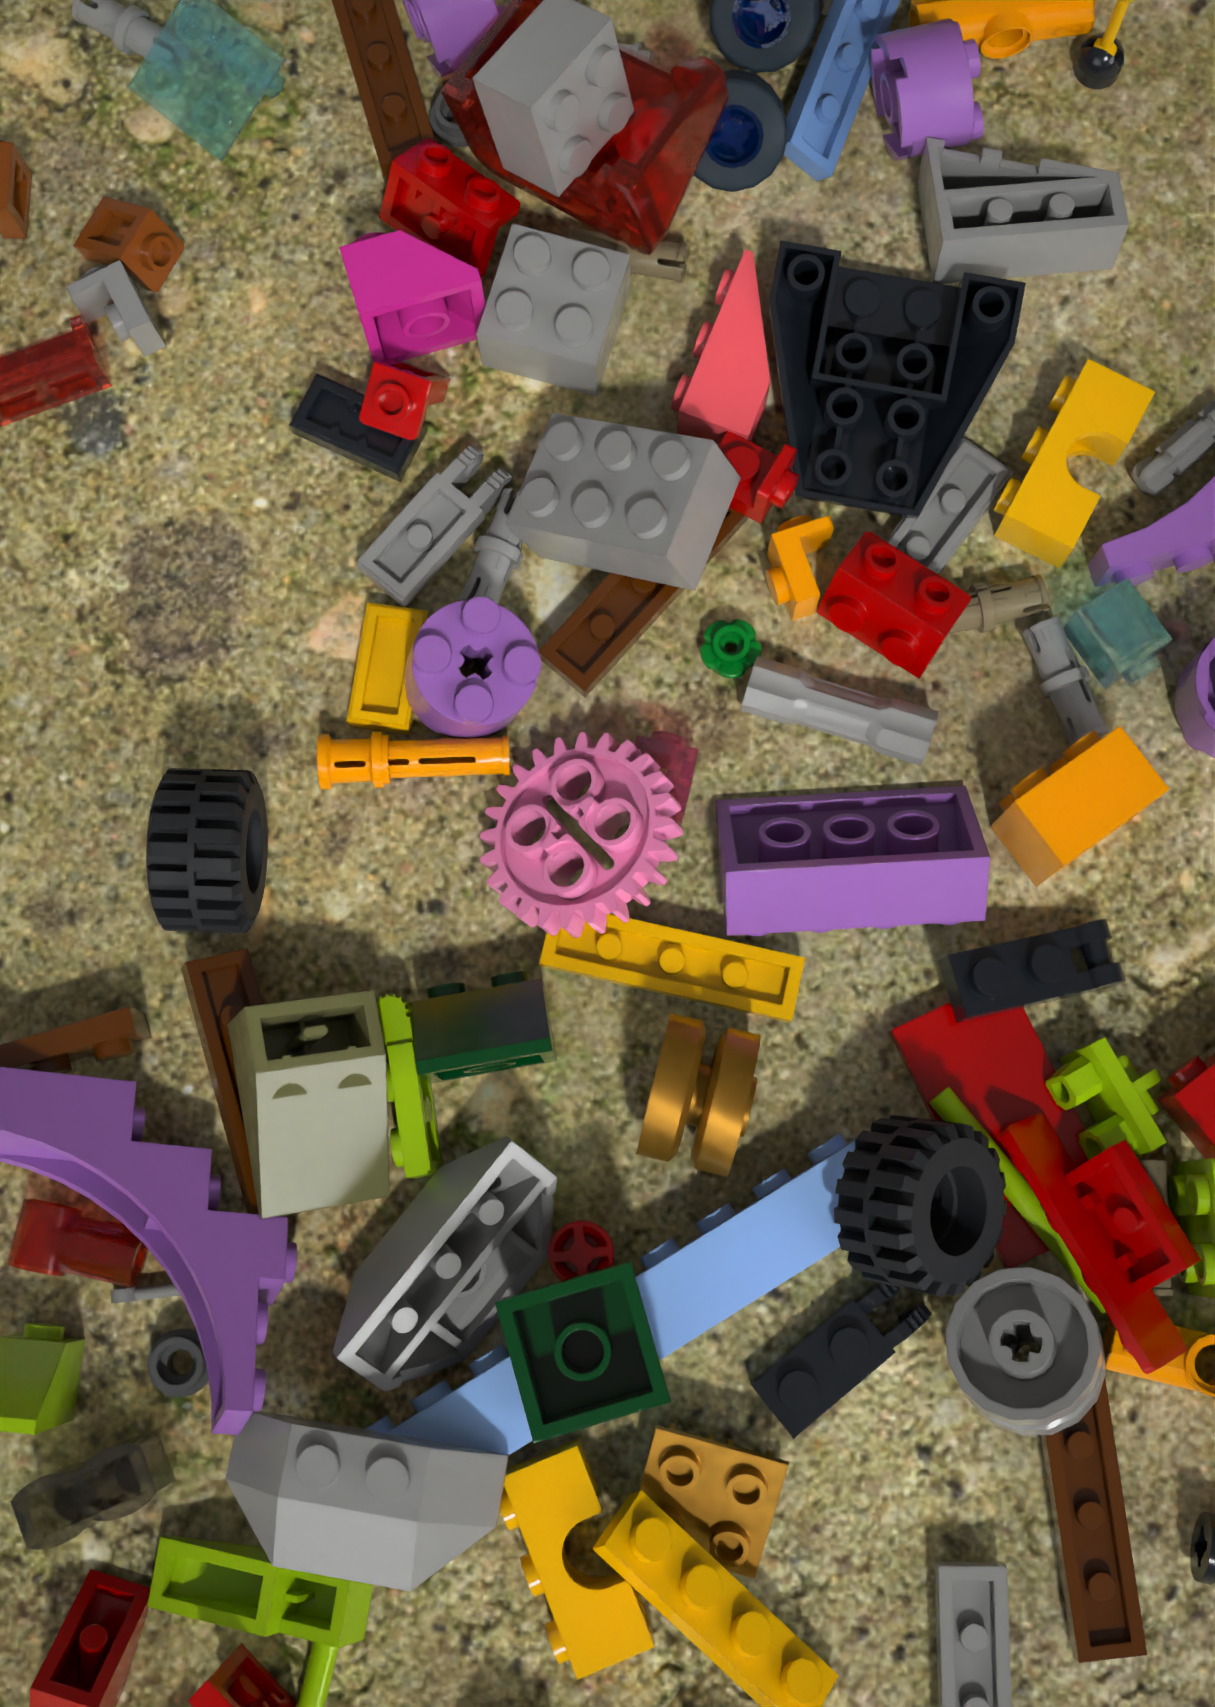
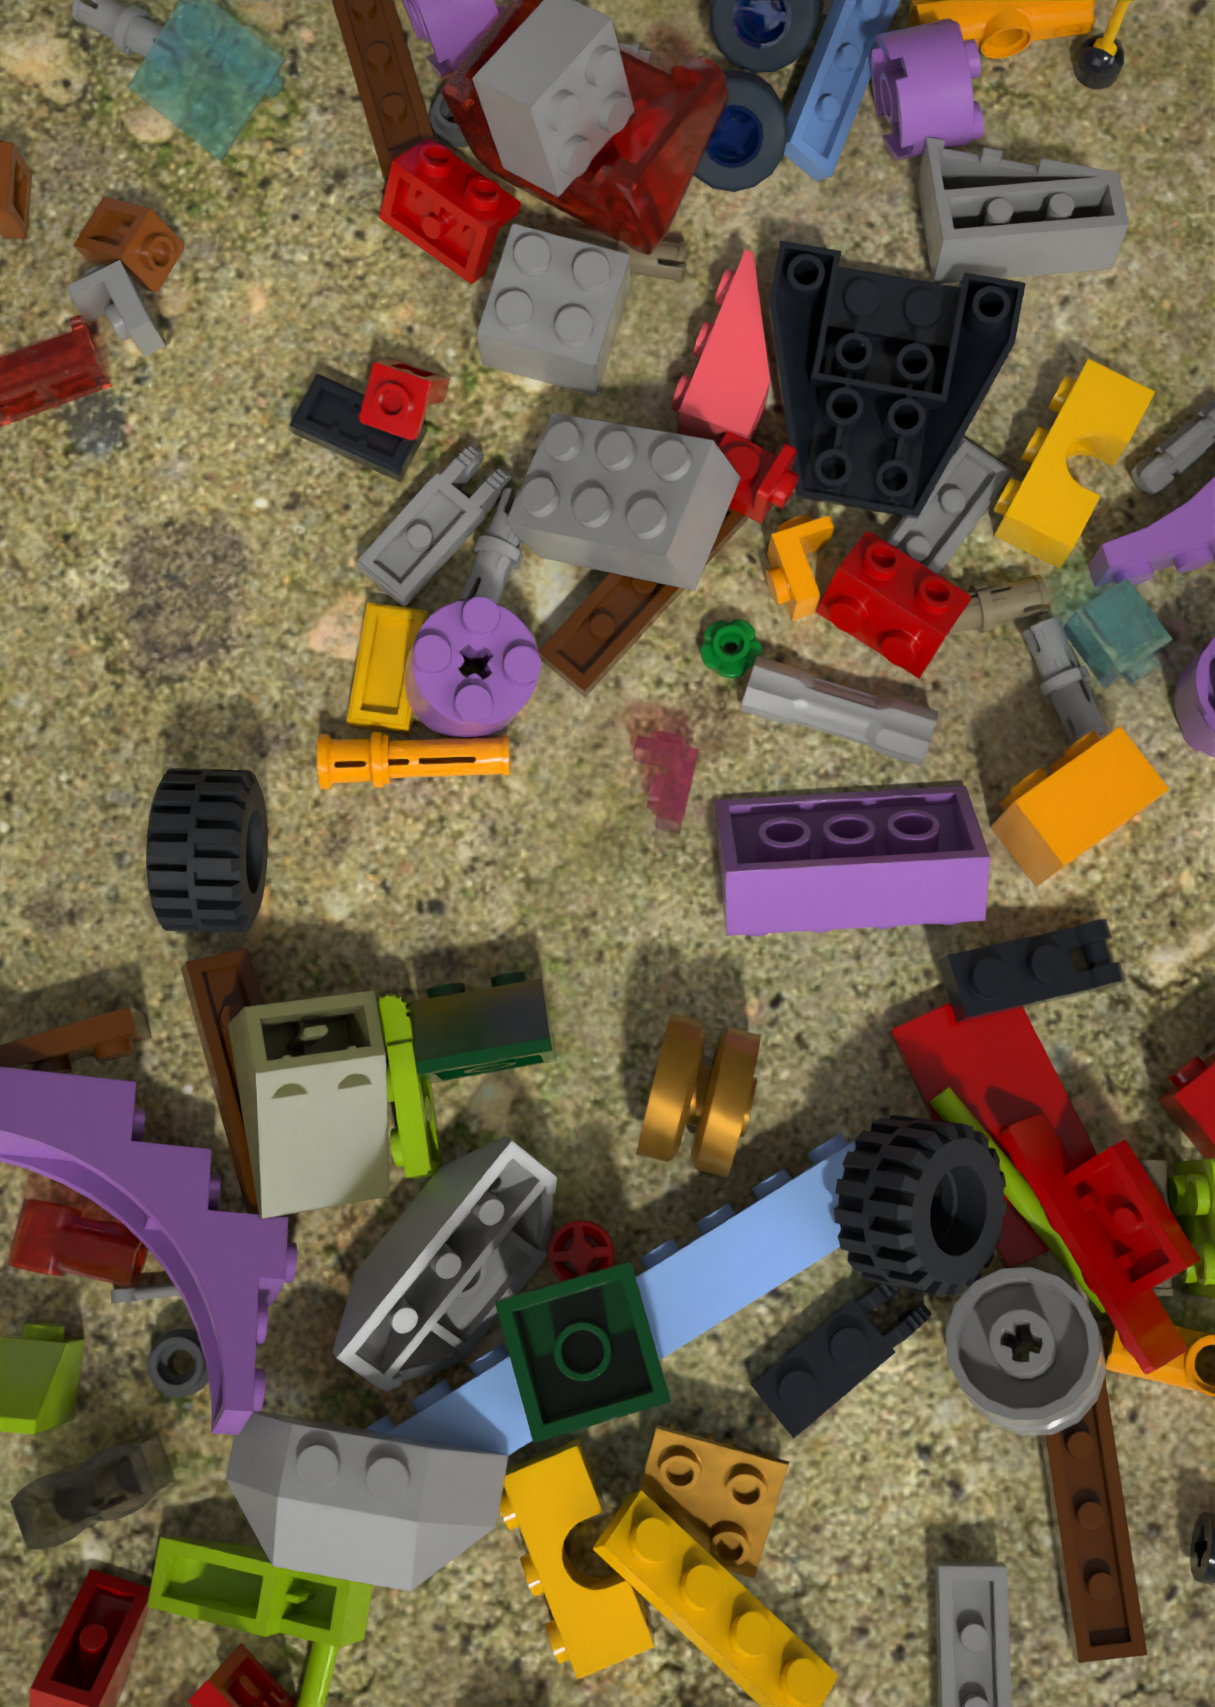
dark pink slope [339,230,485,362] -> none
bright pink gear [480,732,683,938] -> none
yellow plate [539,914,805,1023] -> none
lime hips [1045,1037,1166,1160] -> none

